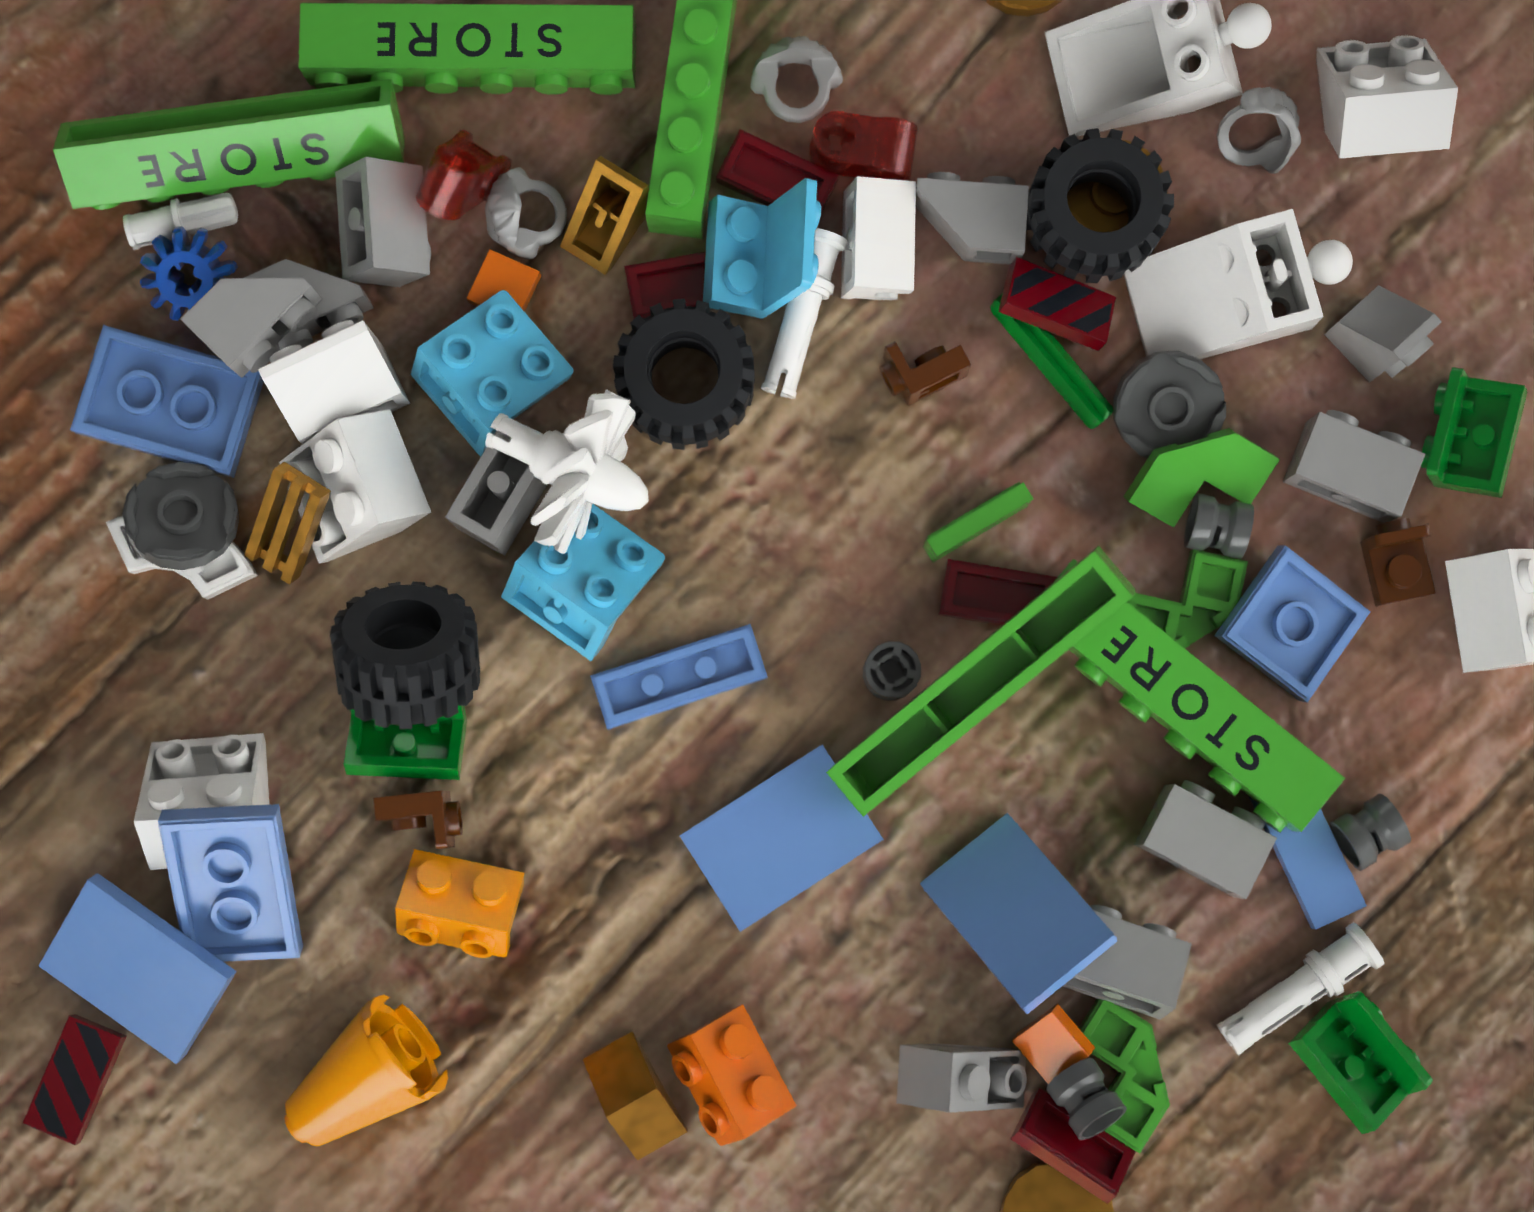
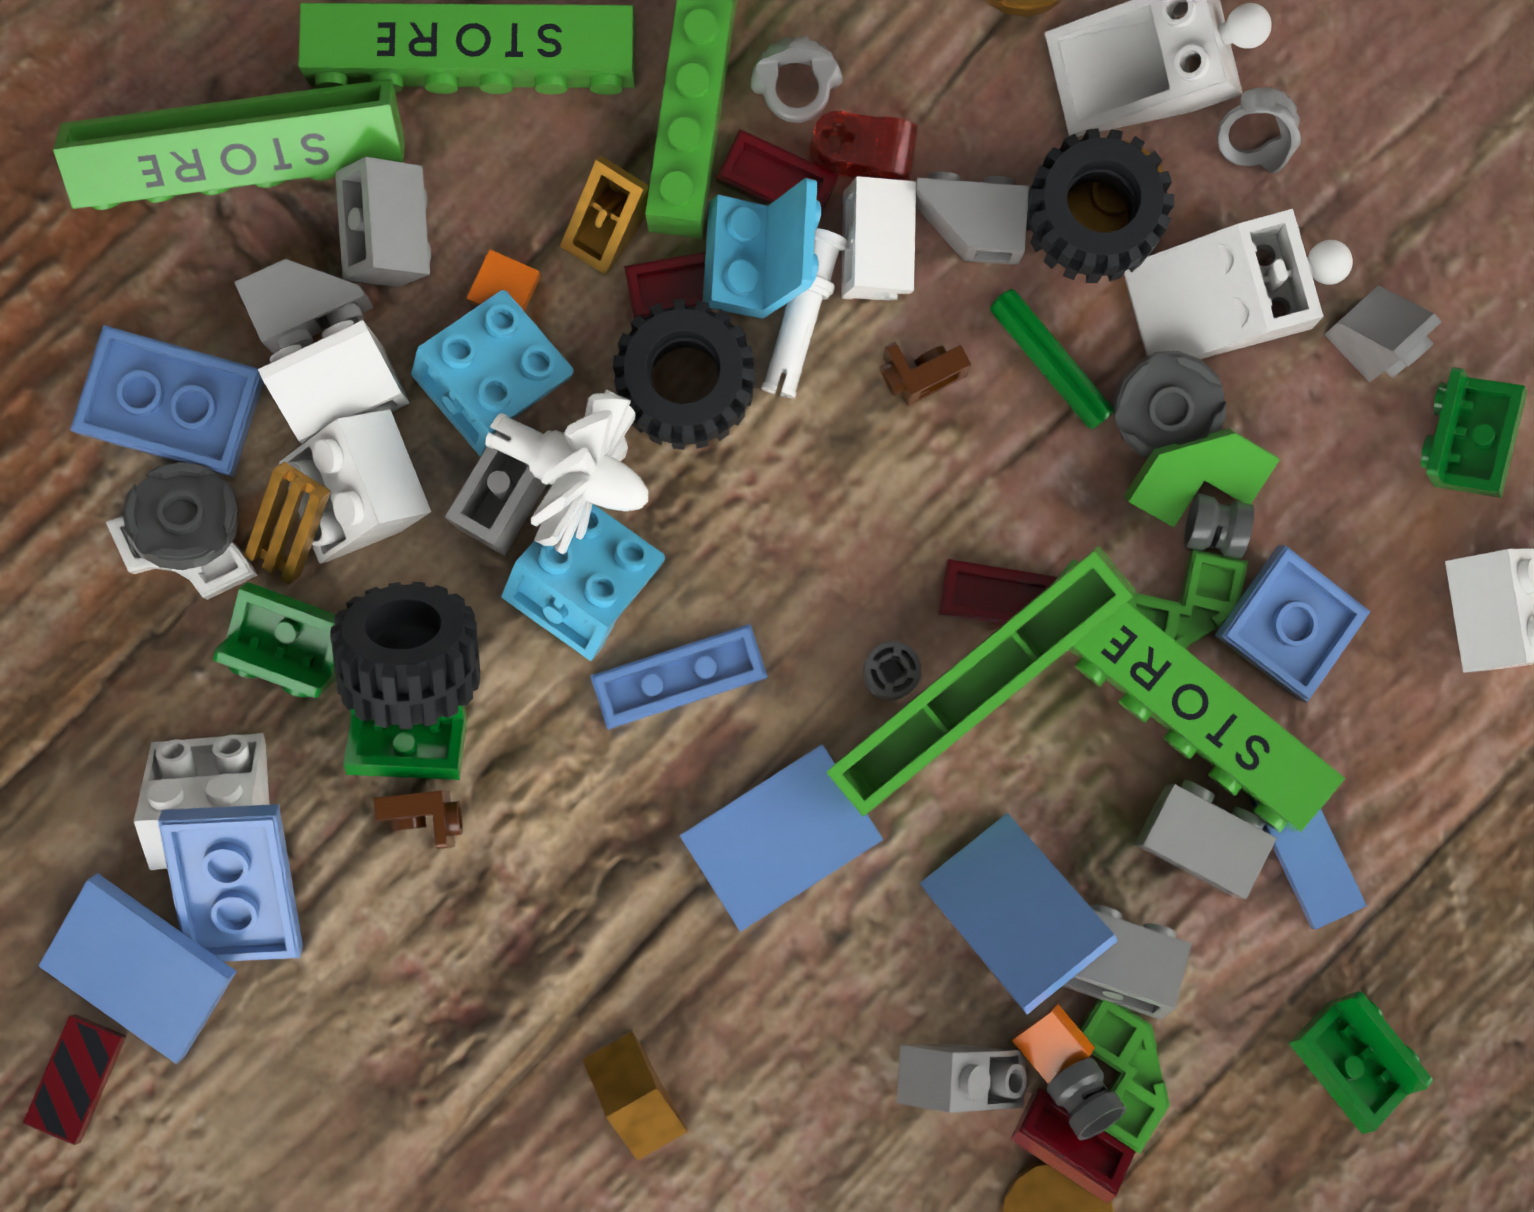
white axle [123,193,238,250] -> none
blue gear [140,226,237,321] -> none
light grey slope [180,278,322,378] -> none
light orange cone [285,995,448,1146] -> none
light orange bracket [395,849,525,958] -> none
clear red piece [416,129,512,220] -> none
light grey piece [485,167,567,259] -> none
orange bracket [667,1004,797,1146] -> none
bright green tile [923,482,1034,563] -> none
dark red tile [998,257,1116,351] -> none
white pin [1217,922,1384,1056] -> none
light grey brick [1283,410,1425,523] -> none
white slope [1316,35,1458,158] -> none
dark grey wheel [1330,794,1411,871] -> none
reddish brown bracket [1360,518,1436,607] -> none
none -> green bracket [213,582,336,698]

